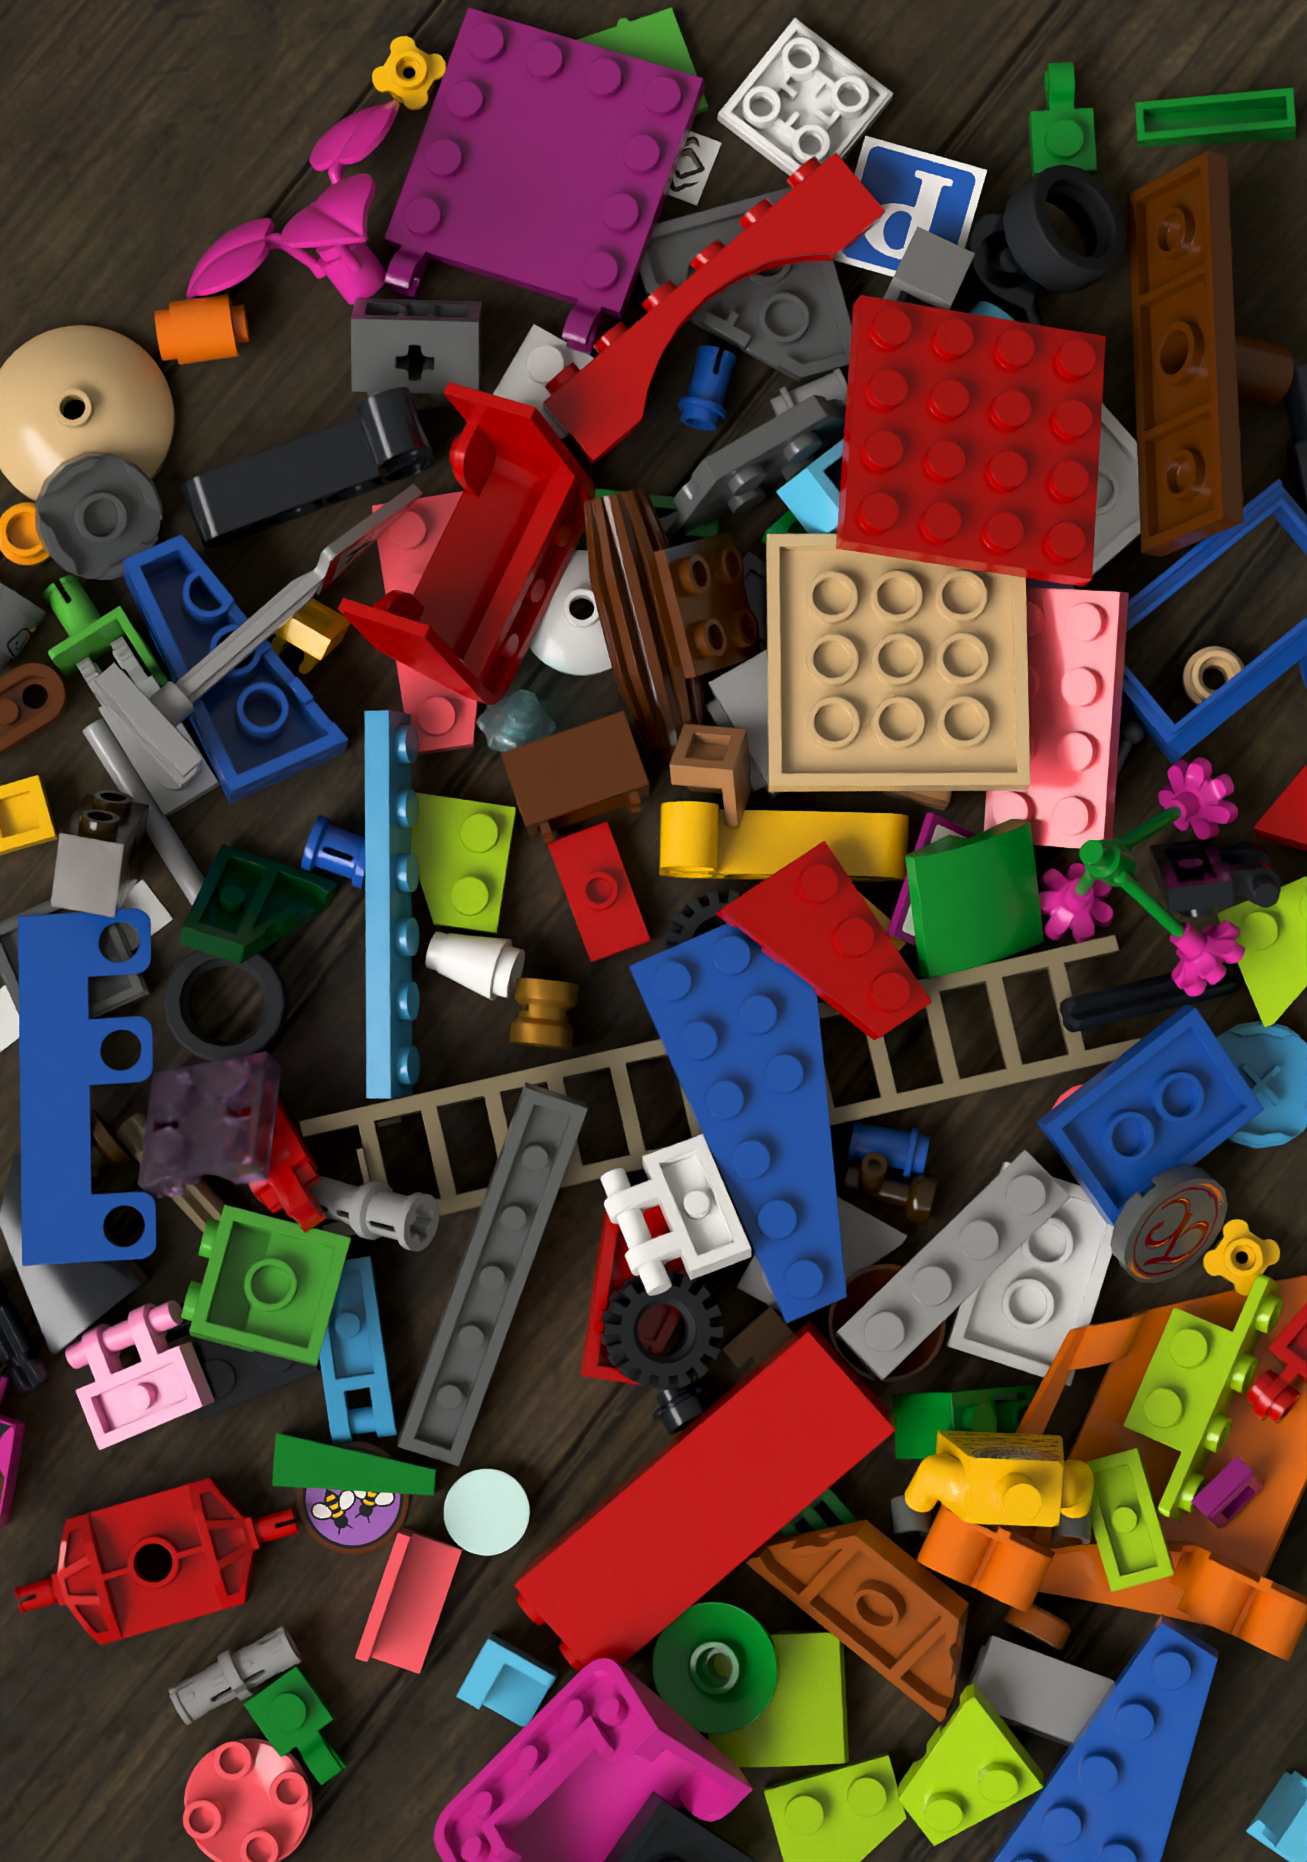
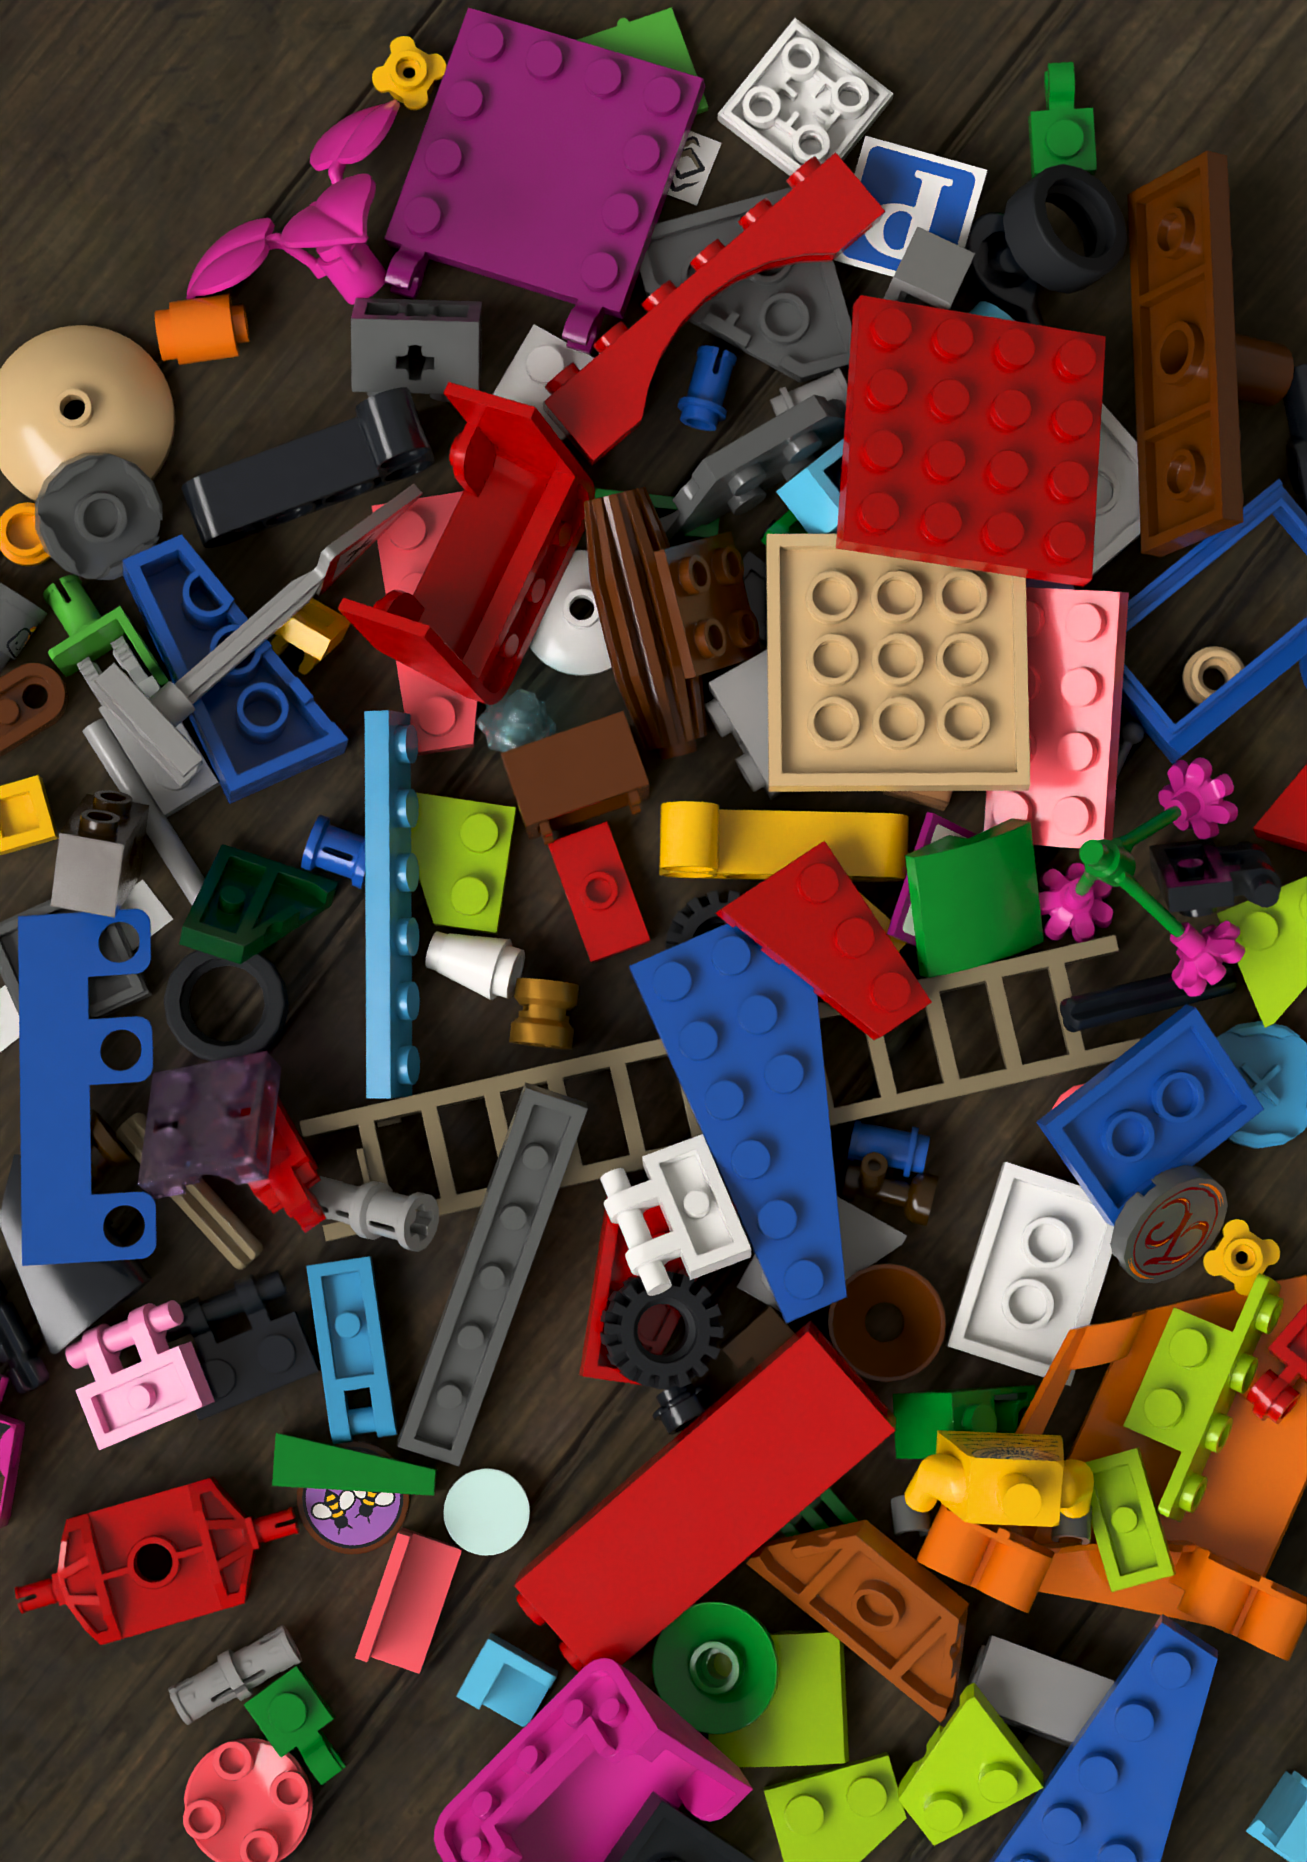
bright green plate [181,1205,351,1367] -> none
medium nougat panel [669,724,752,827] -> none
light grey arch [834,1150,1071,1383] -> none
dark orange tile [1003,1604,1071,1651] -> none
green piece [1135,88,1296,147] -> none
magenta tile [1191,1456,1265,1529] -> none

